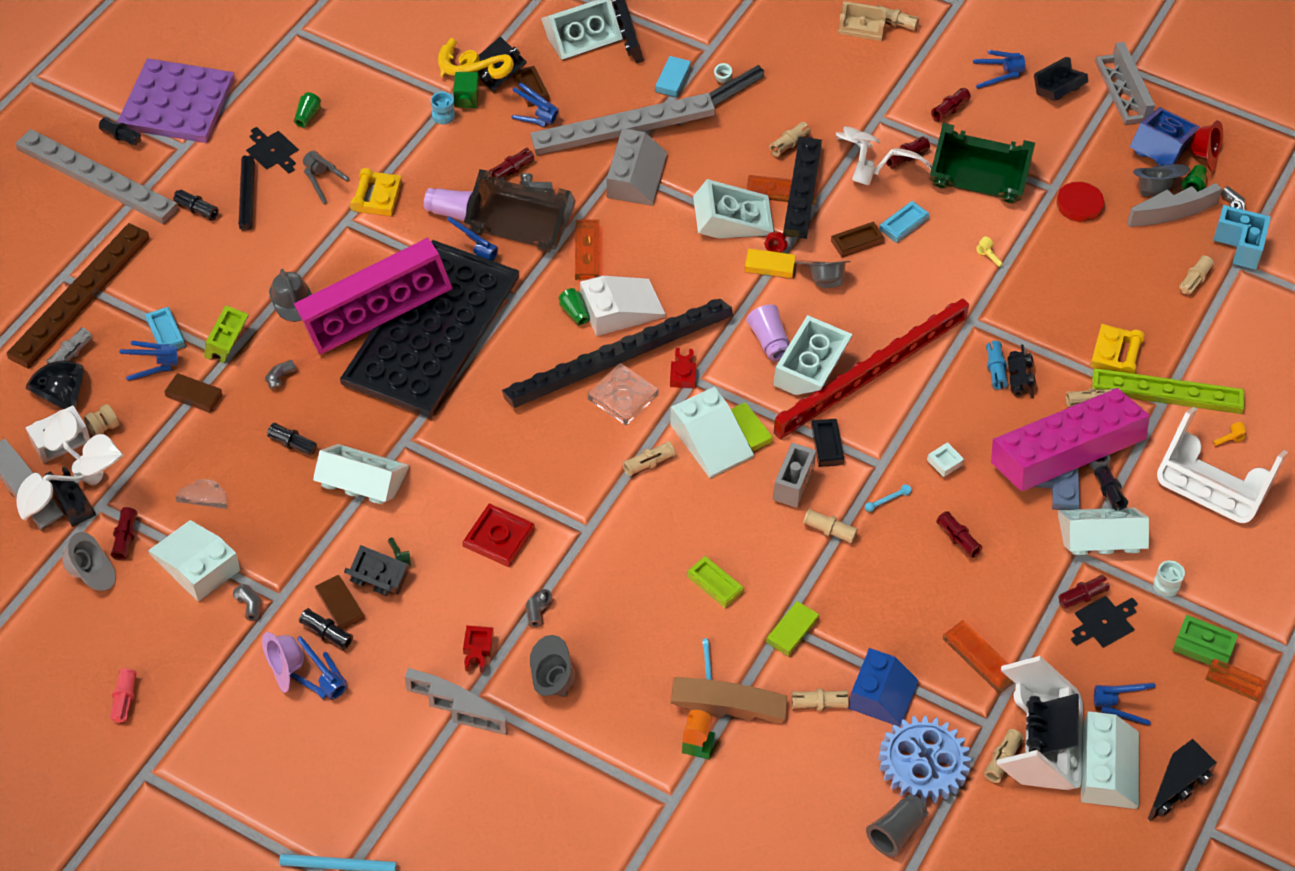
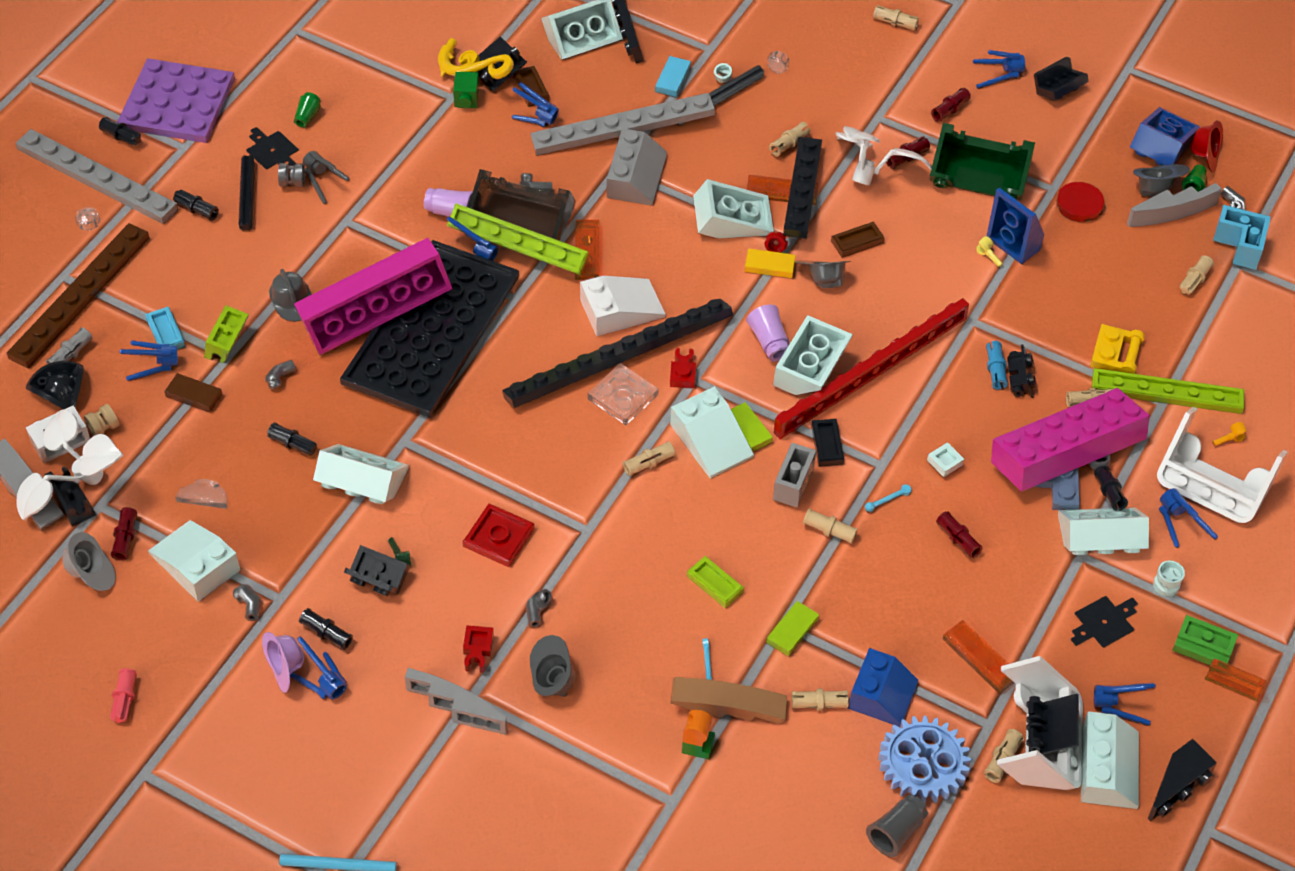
reddish brown tile [315,575,364,629] -> none
yellow plate [350,168,402,216] -> none
medium azure wheel [431,92,455,124] -> none
dark red pin [489,147,534,183] -> none
green cone [558,288,590,325] -> none
tan hinge [838,1,887,41] -> none
medium azure tile [879,201,930,243] -> none
dark red axle [1058,575,1110,609] -> none
light grey fence [1095,42,1155,125] -> none
none -> clear tile [75,207,101,231]
none -> flat silver wheel [278,163,305,187]
none -> lime tile [447,203,589,275]
none -> clear tile [767,51,790,74]
none -> blue slope [987,188,1044,264]
none -> blue plant [1159,488,1218,548]

